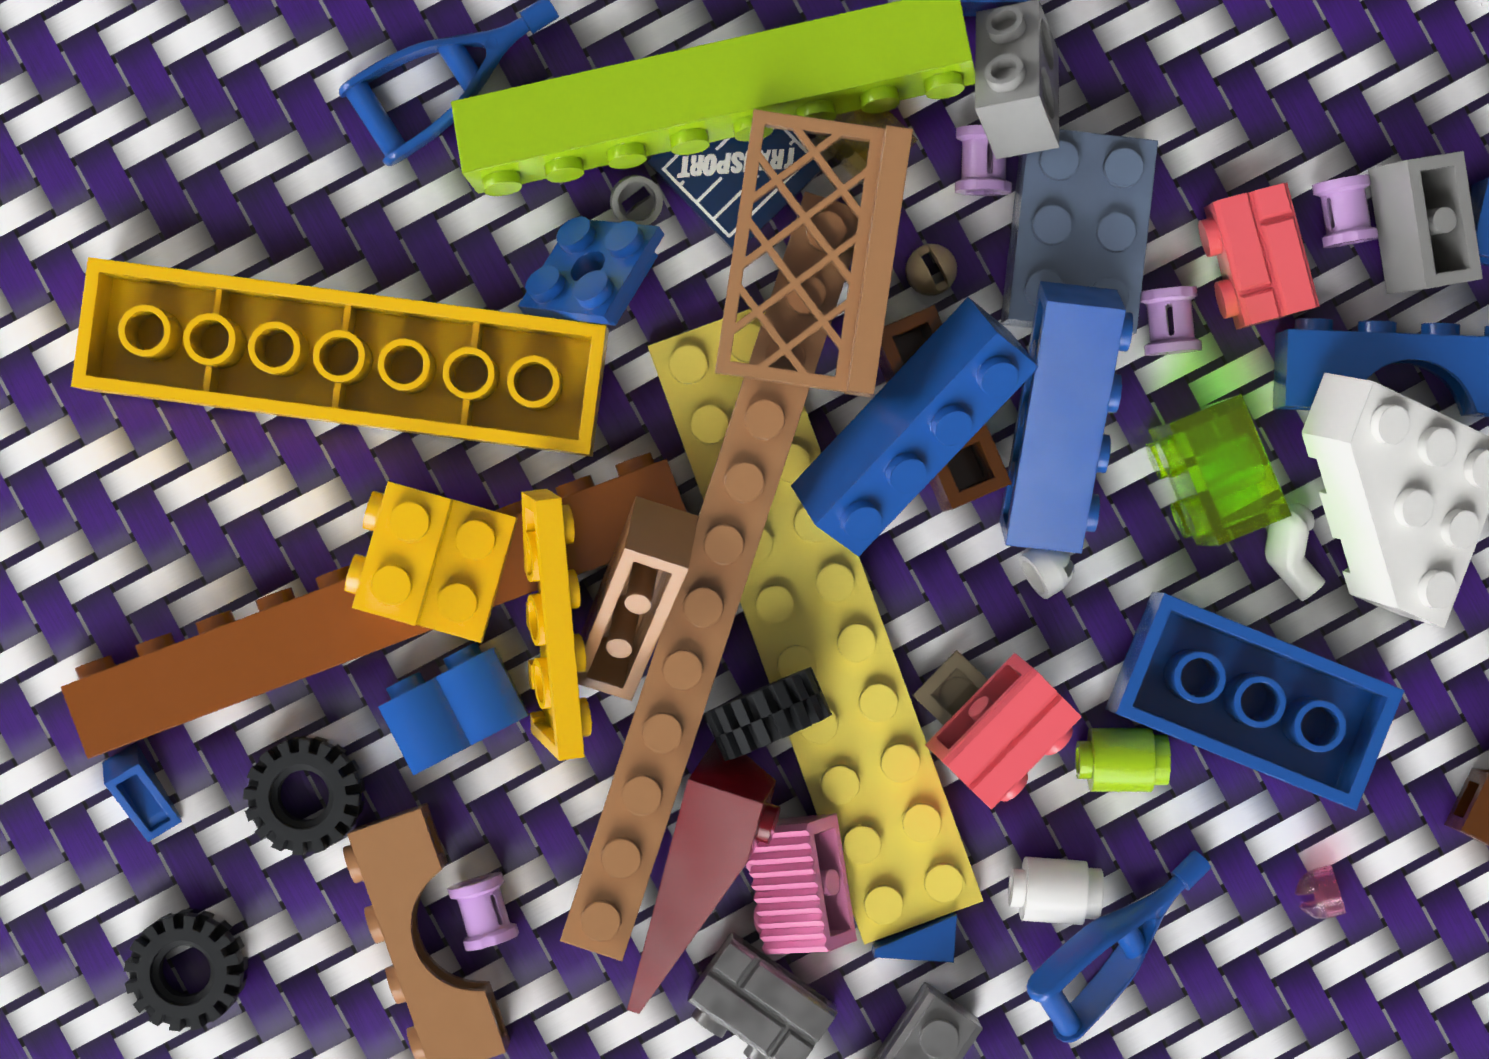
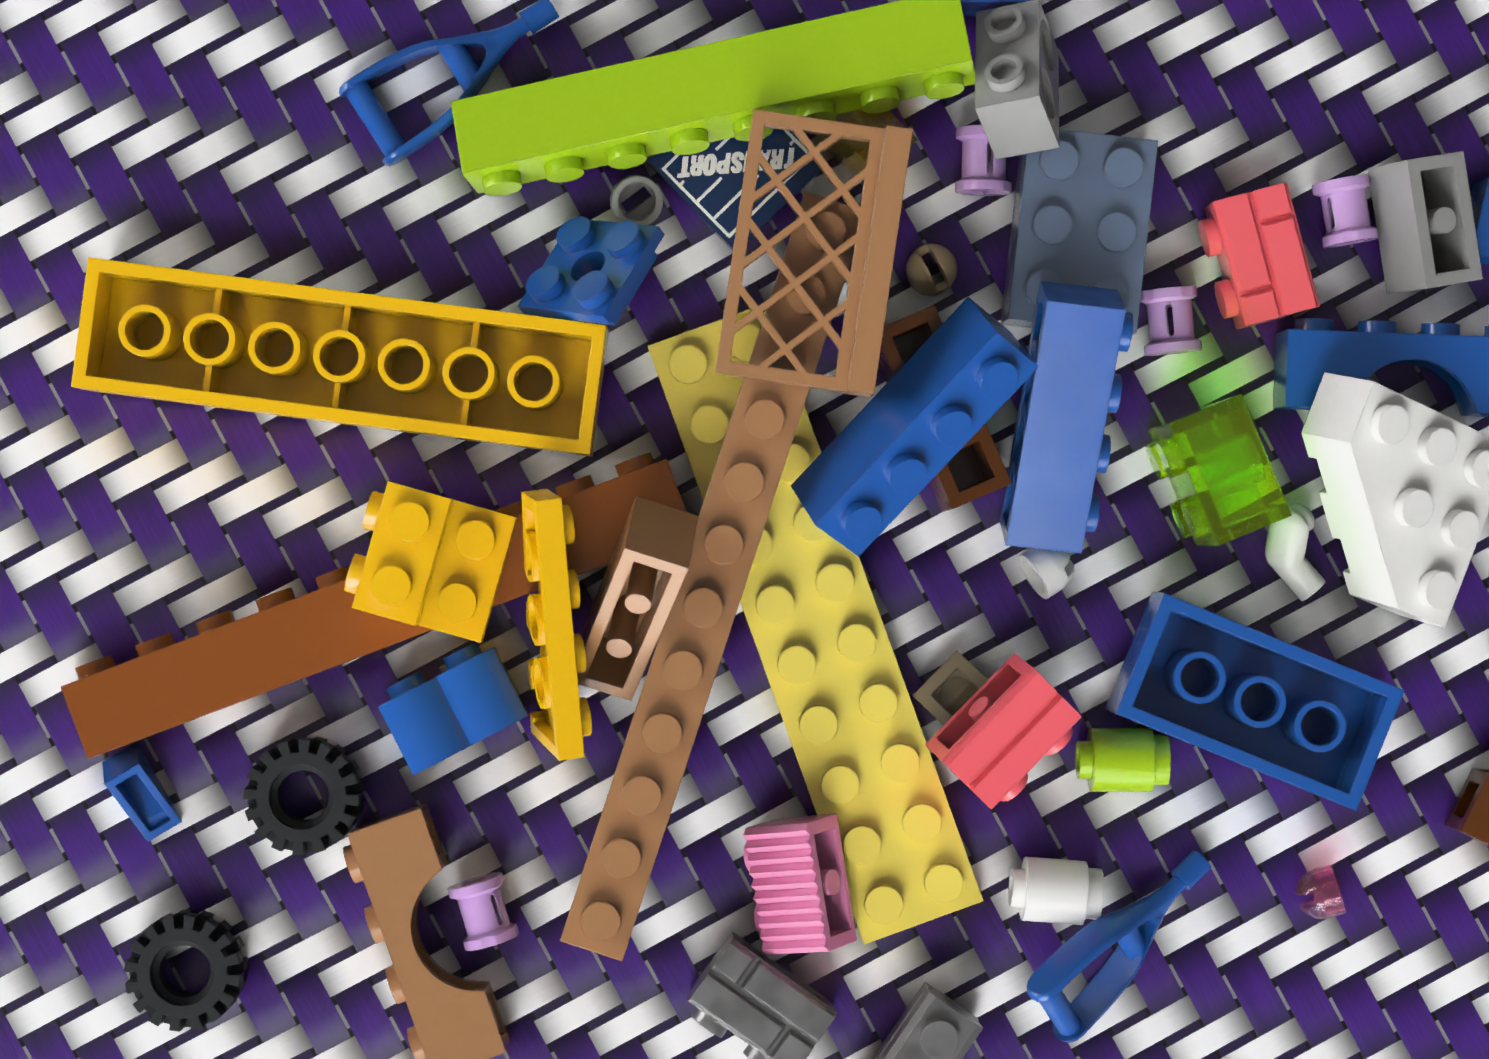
dark red wedge [627,740,781,1014] -> none
black tyre [704,667,832,761] -> none
blue piece [872,912,957,963] -> none

